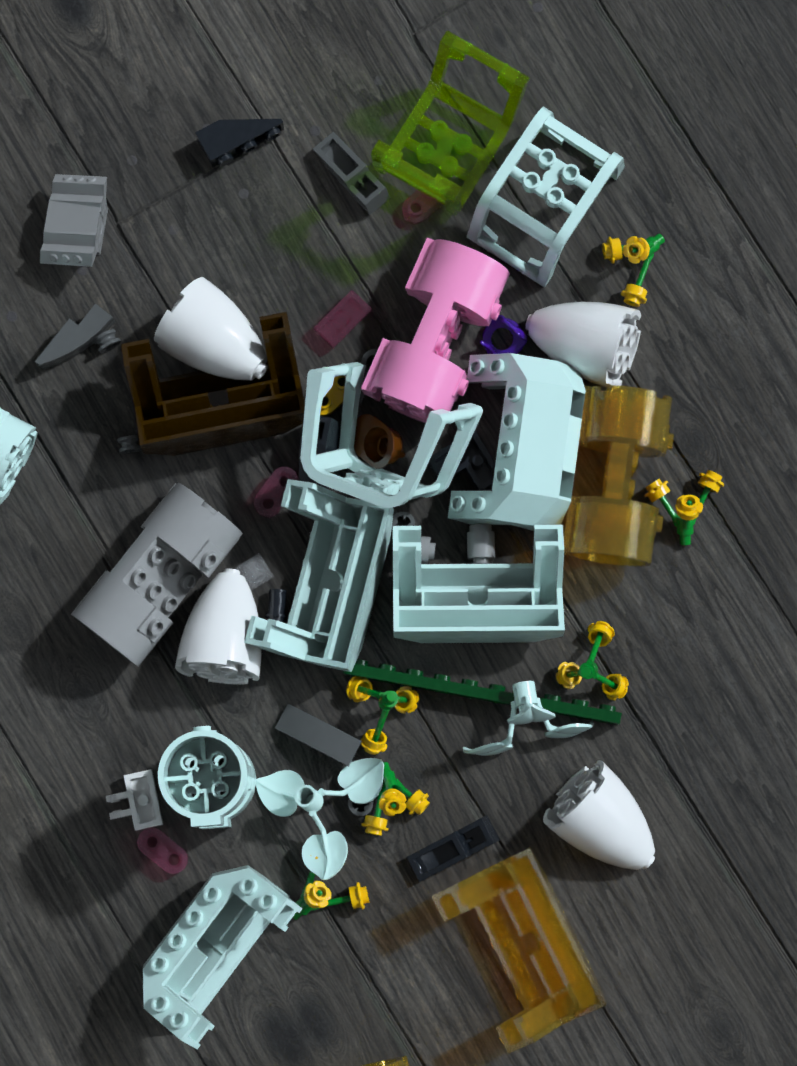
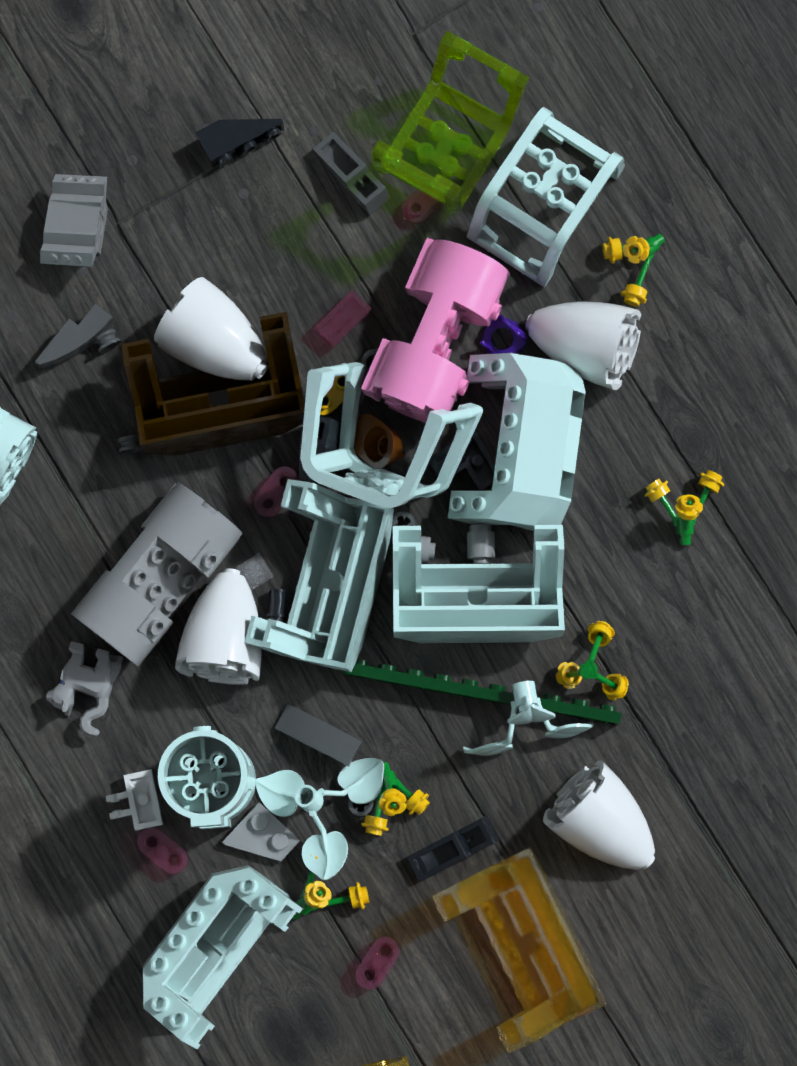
yellow plant [346,676,419,755] -> none
clear yellow cylinder [564,385,674,567] -> none
none -> light grey animal [46,641,124,737]
none -> light grey wing [222,802,300,861]
none -> clear pink plate [356,937,400,989]

